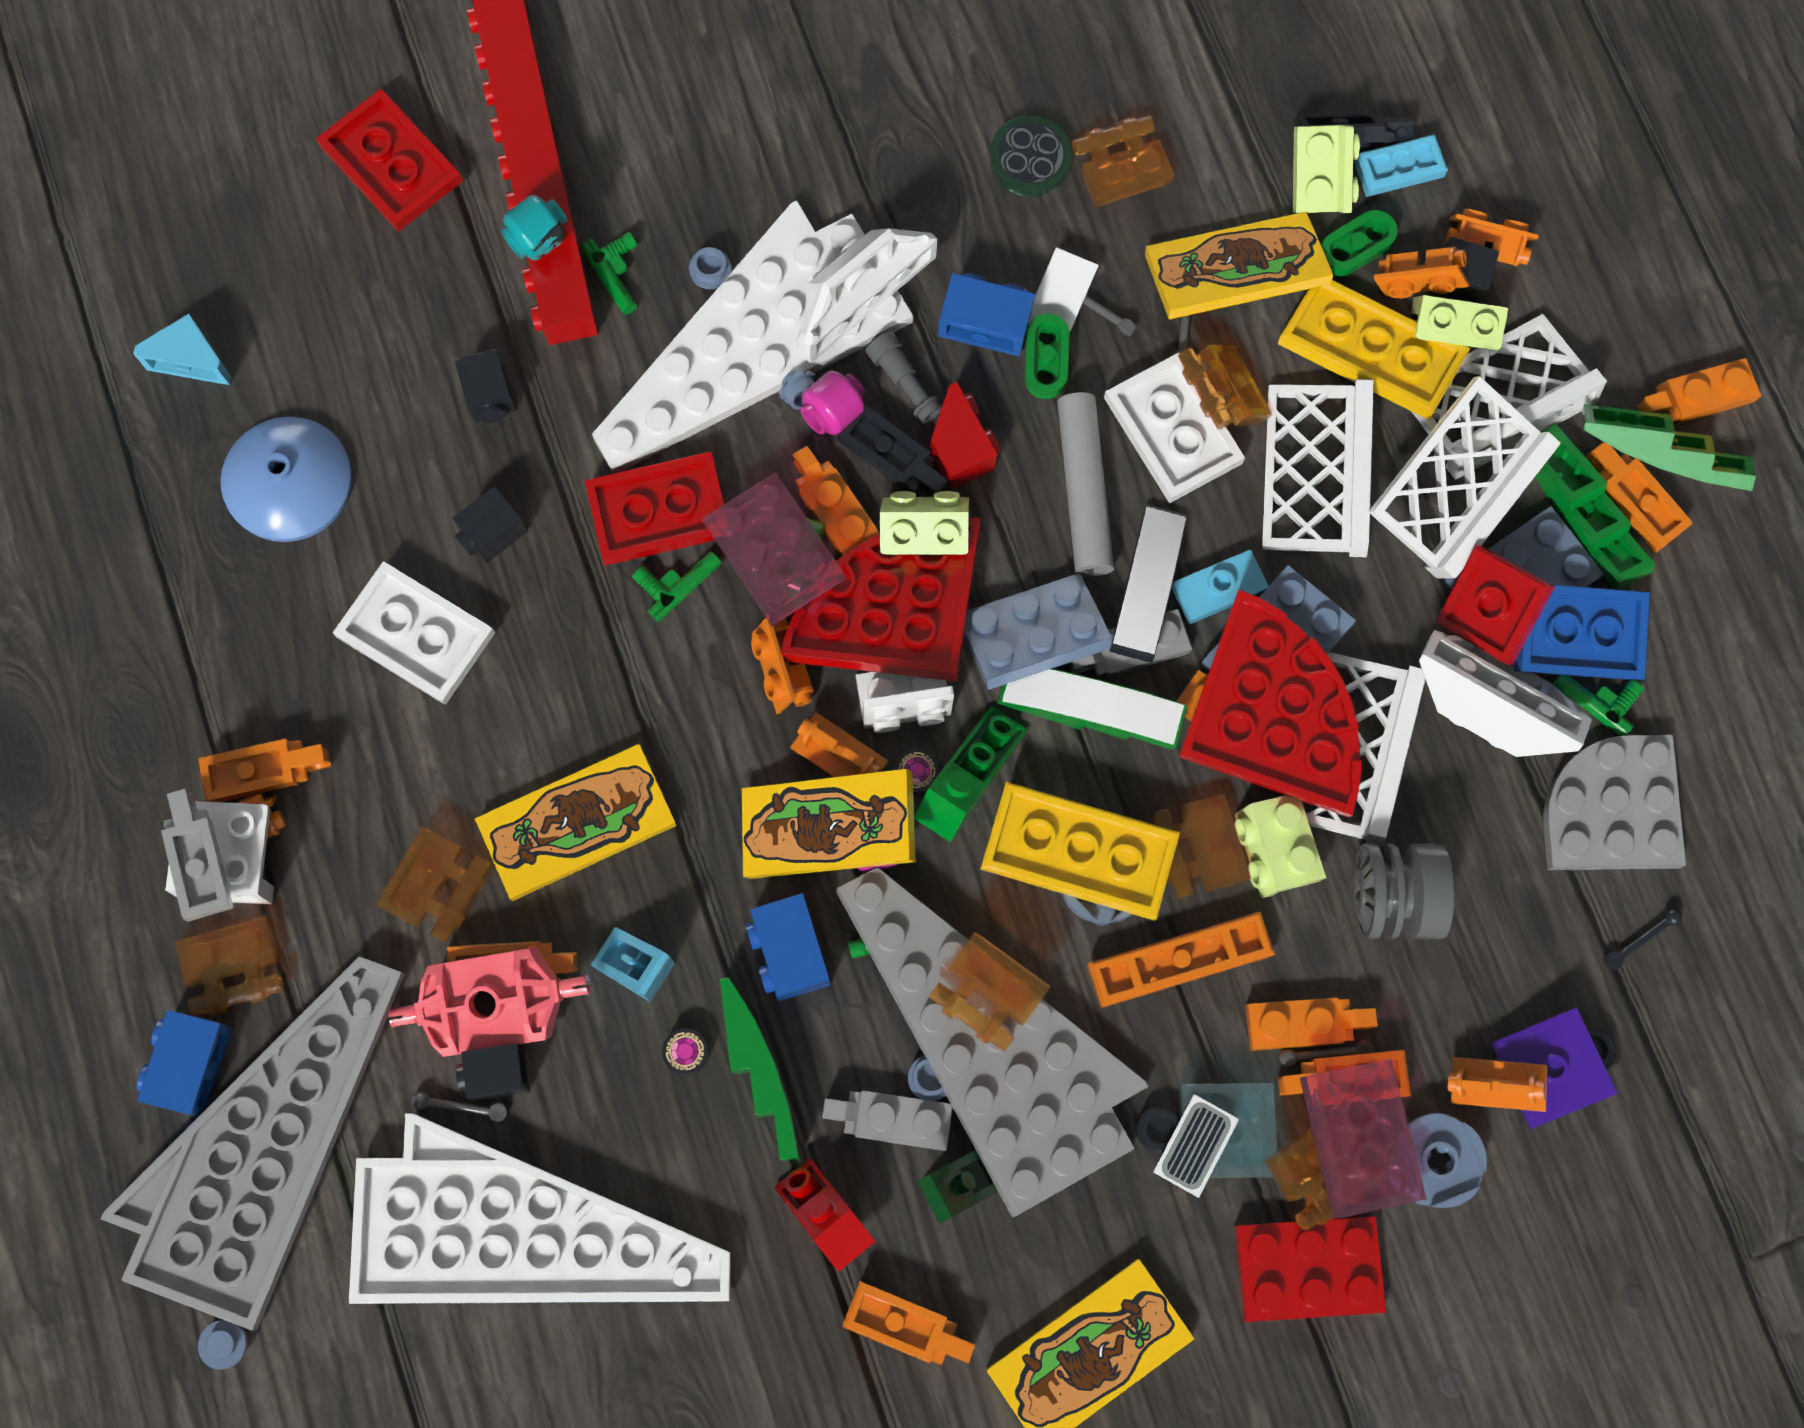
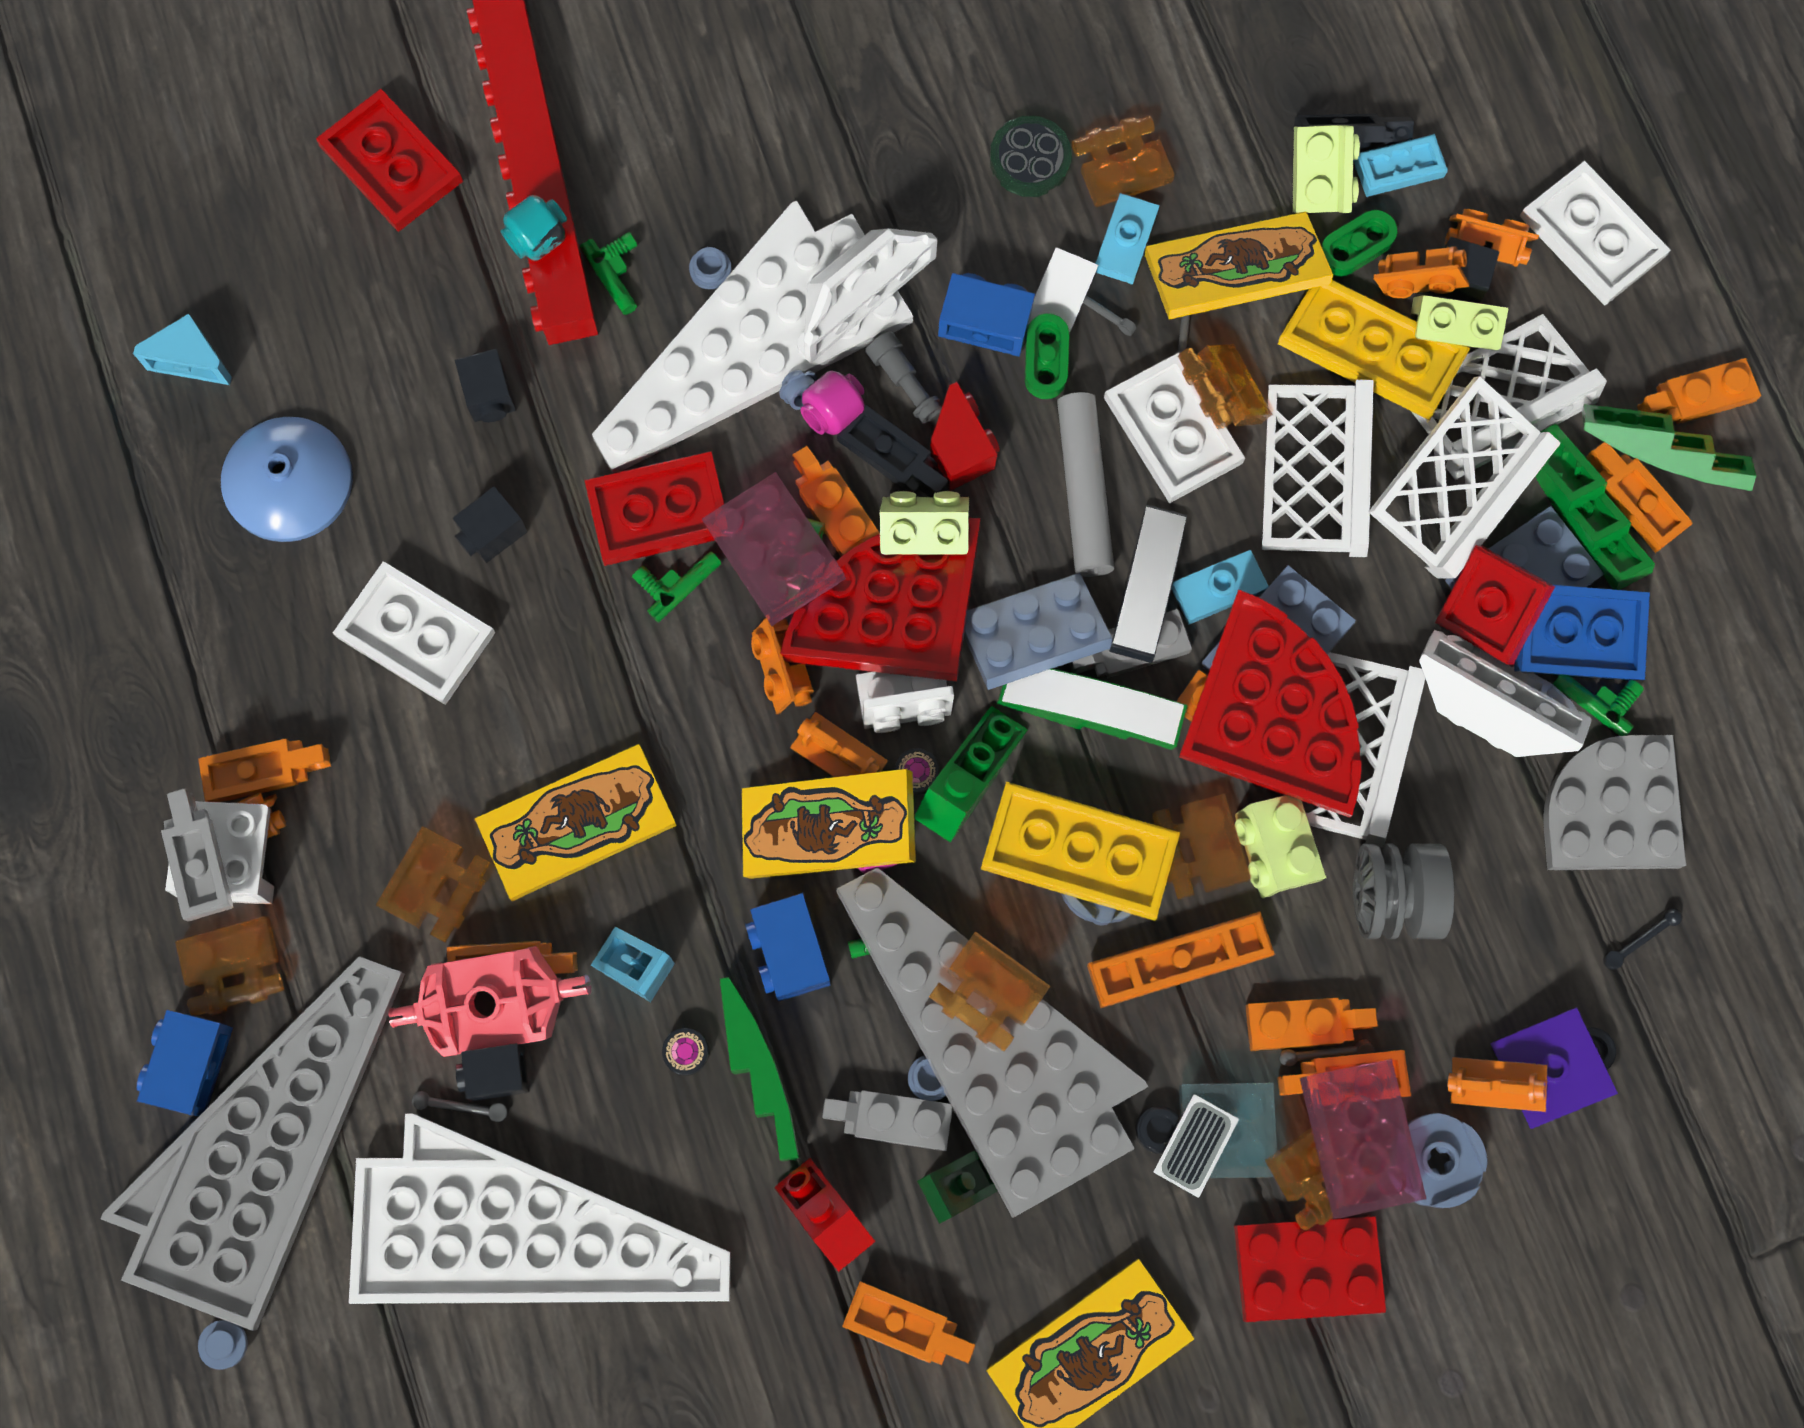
none -> medium azure plate [1095,193,1160,284]
none -> white plate [1520,161,1671,306]

